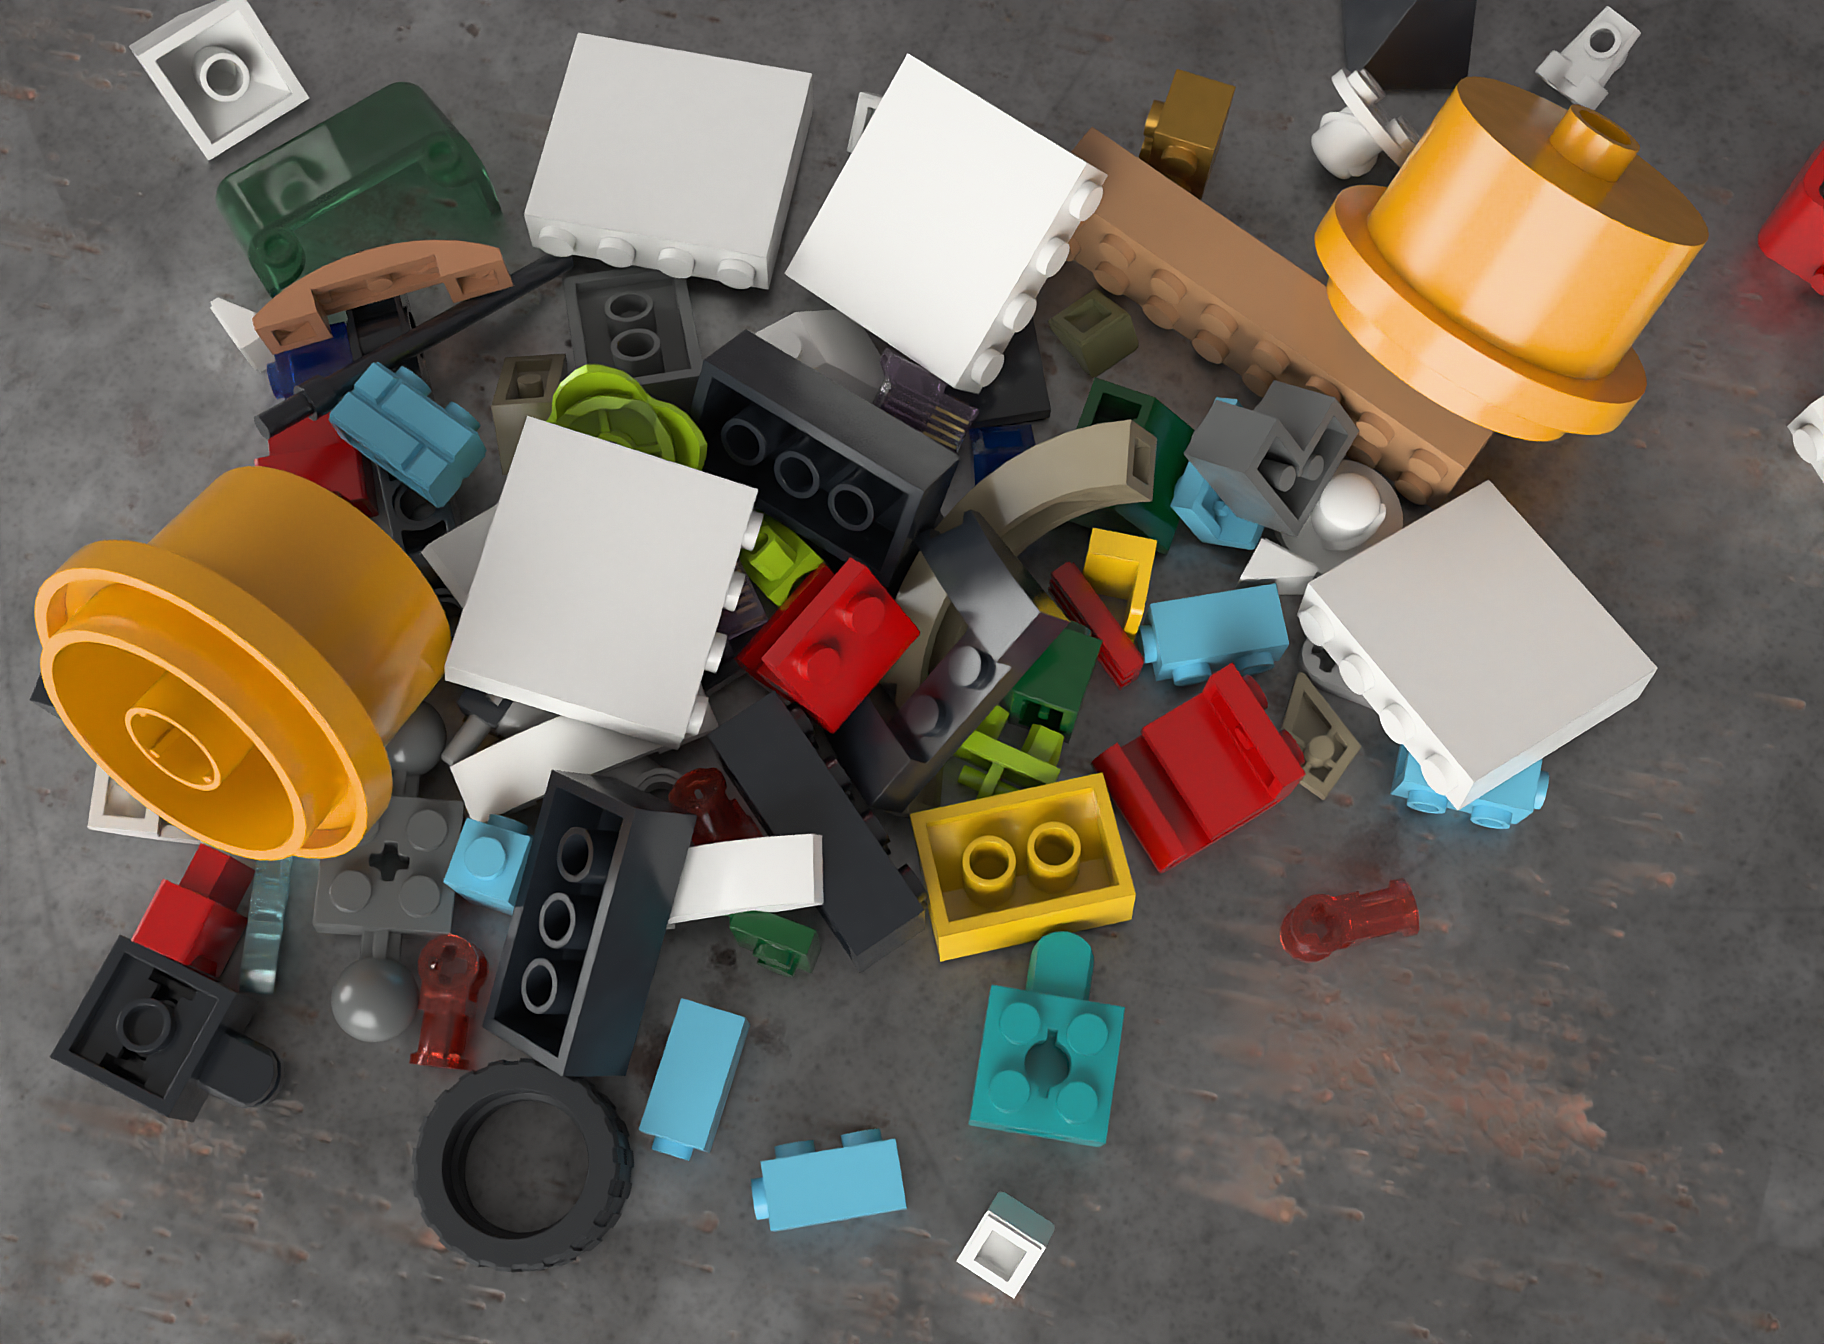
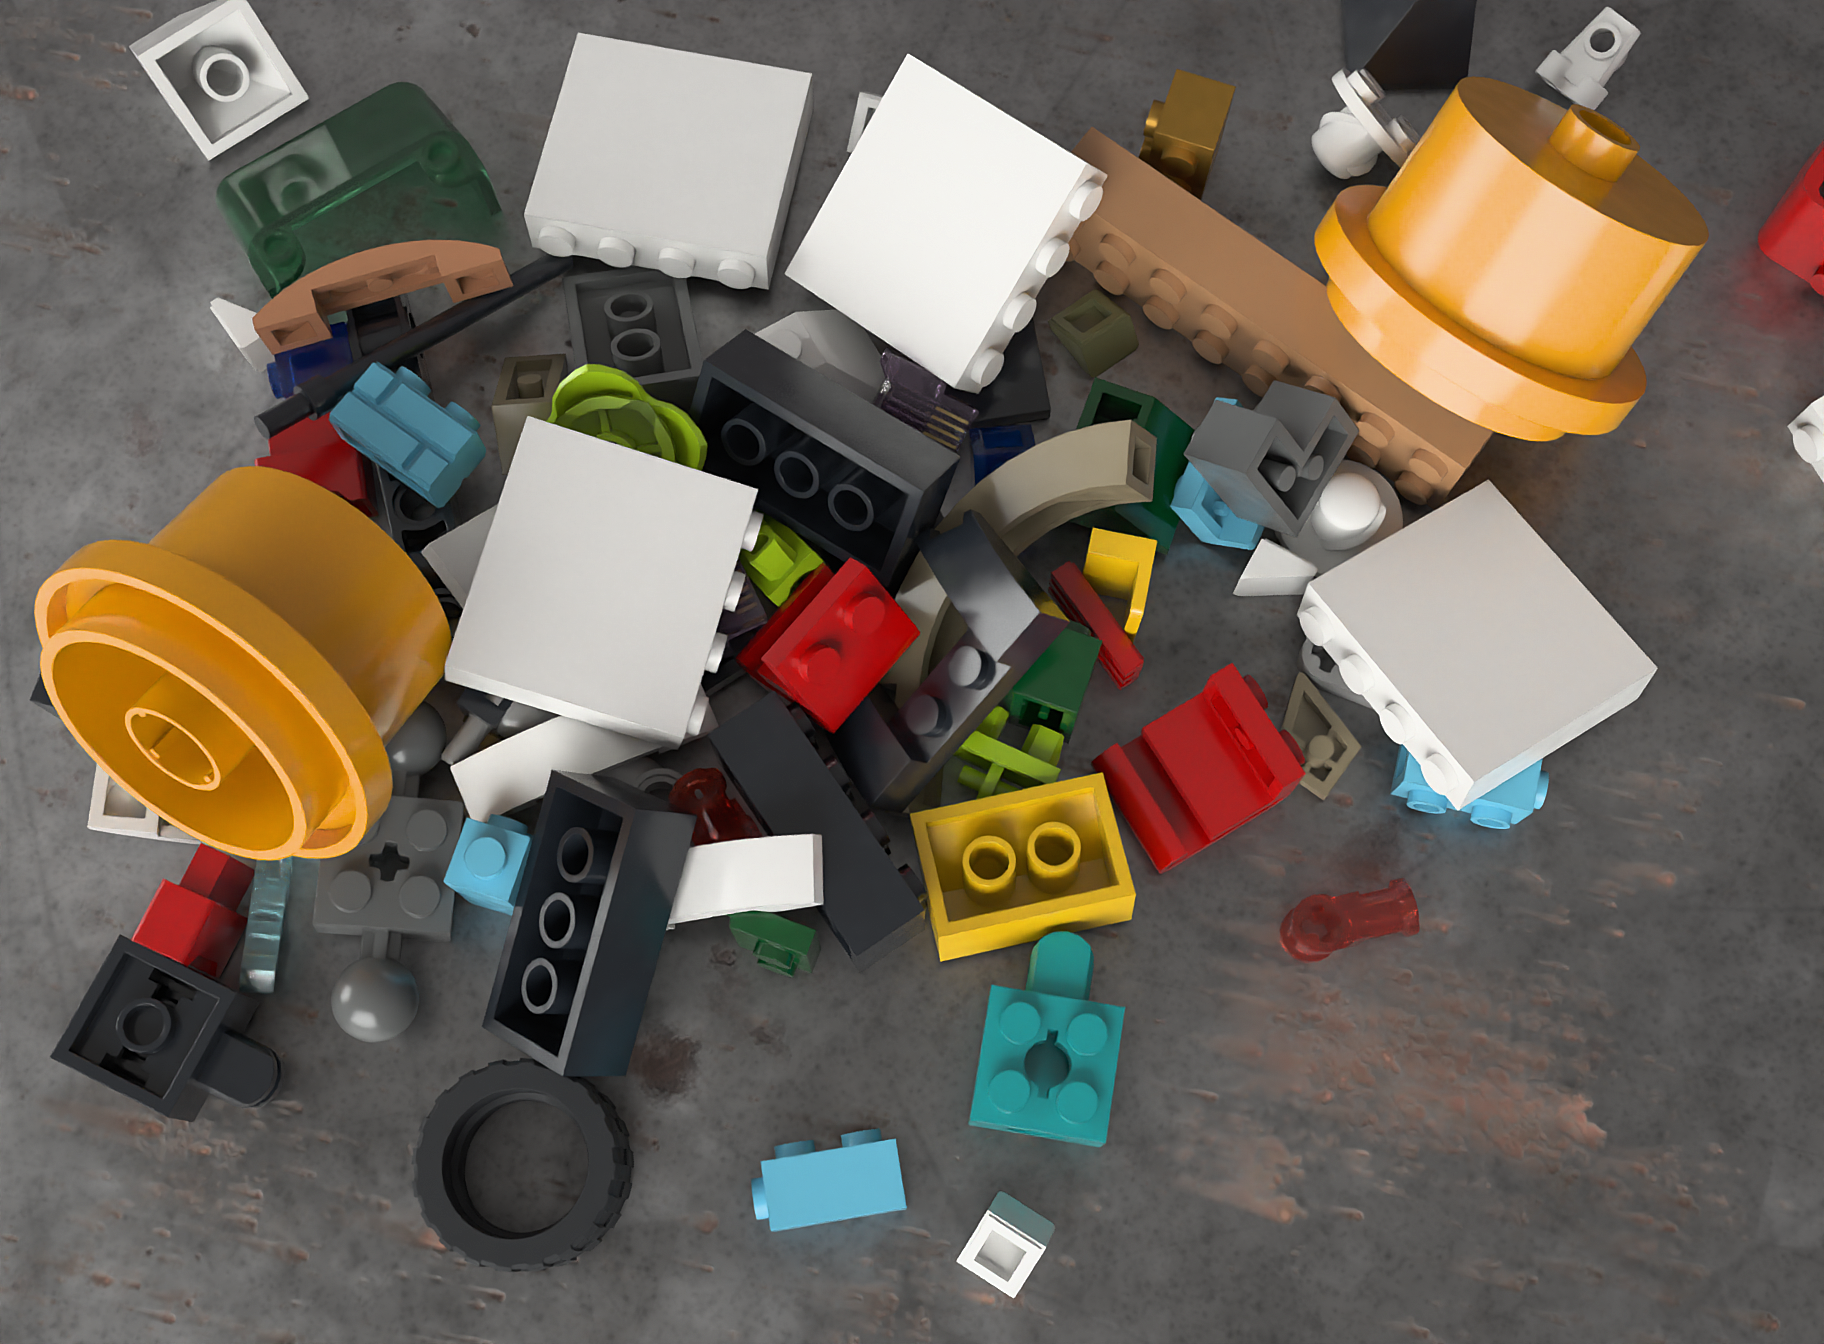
clear red connector [409,935,489,1071] -> none
medium azure brick [639,998,750,1161] -> none
medium azure brick [1137,583,1289,686] -> none

